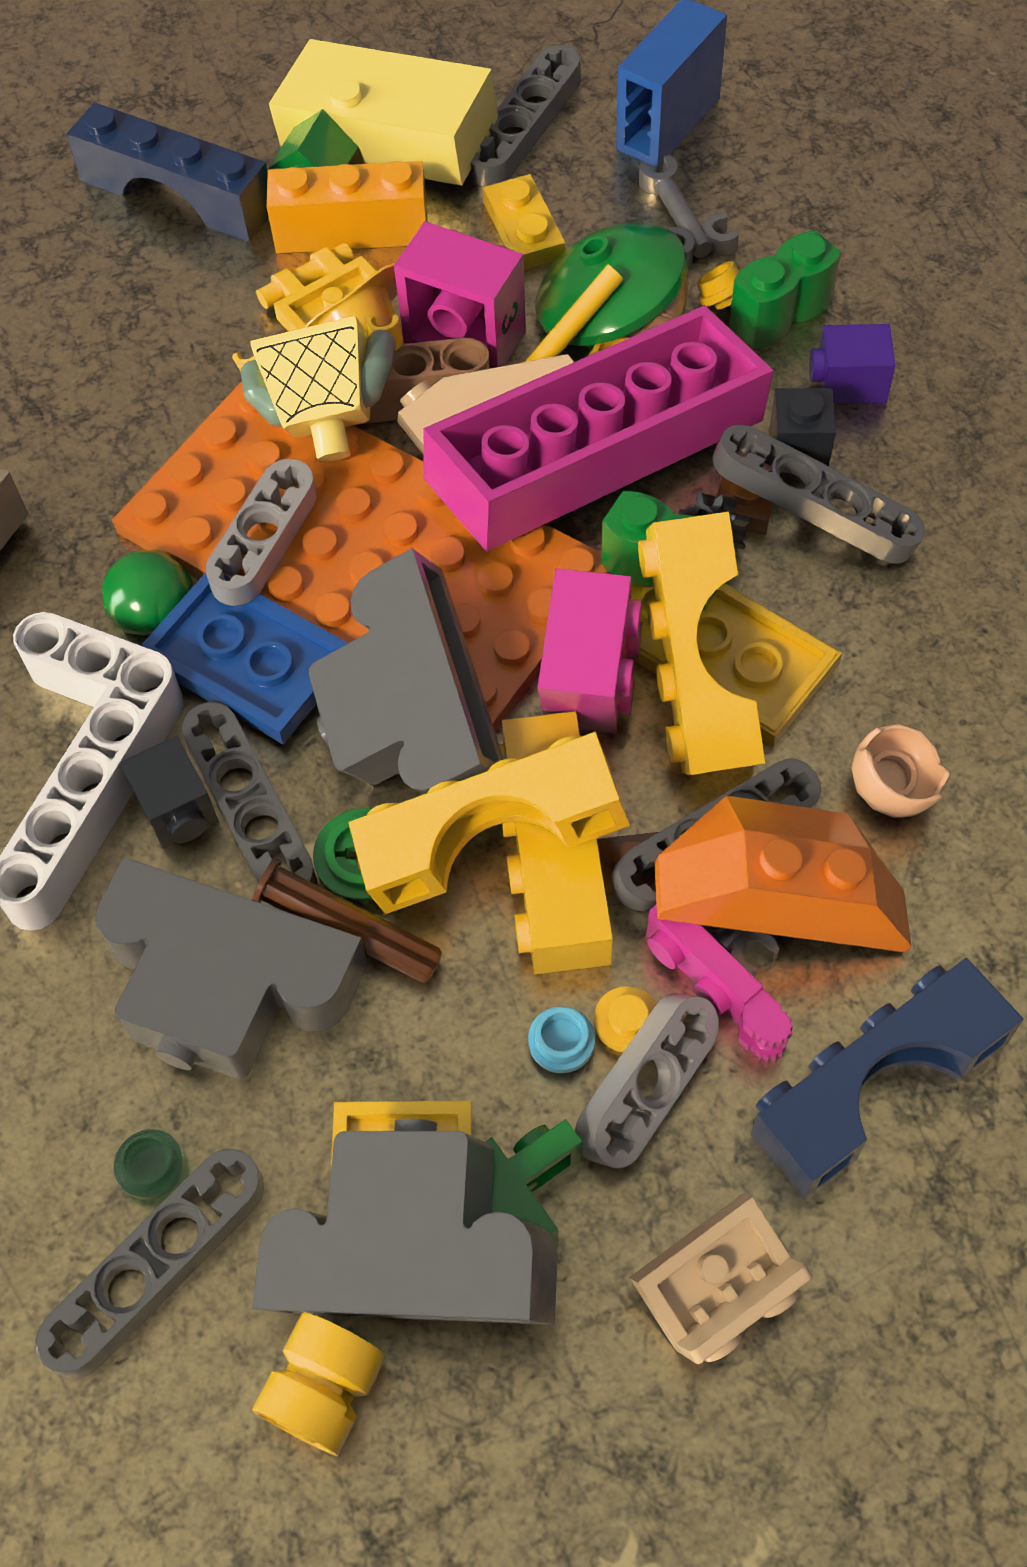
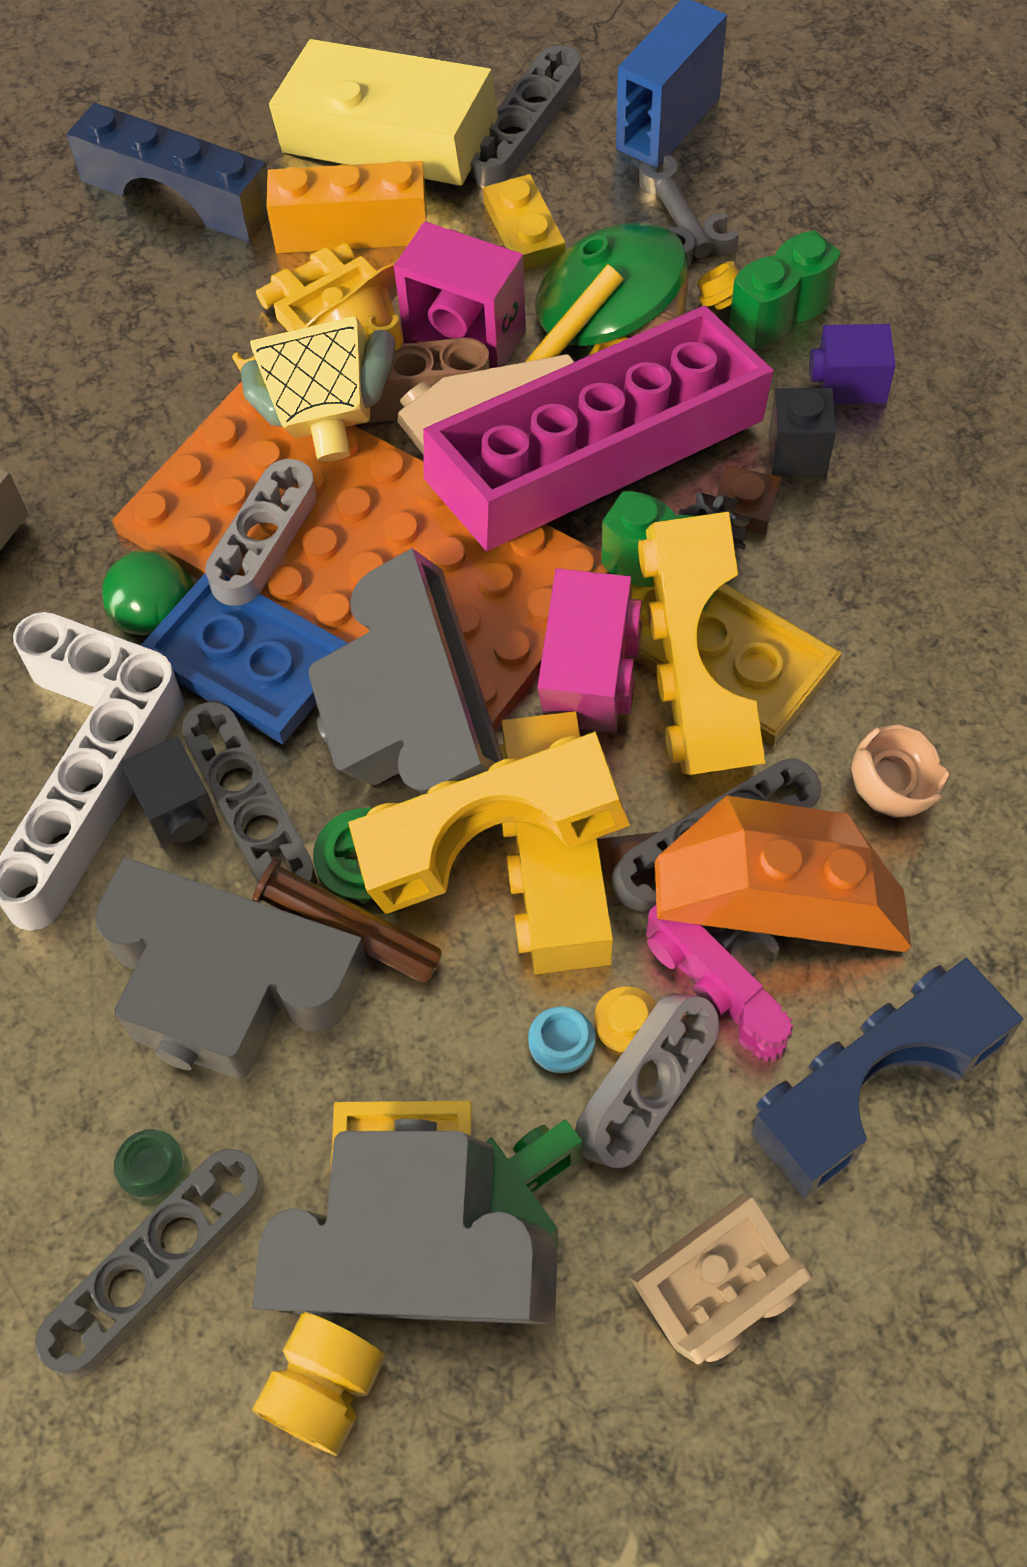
green brick [268,109,358,169] -> none
dark grey beam [712,425,925,563] -> none

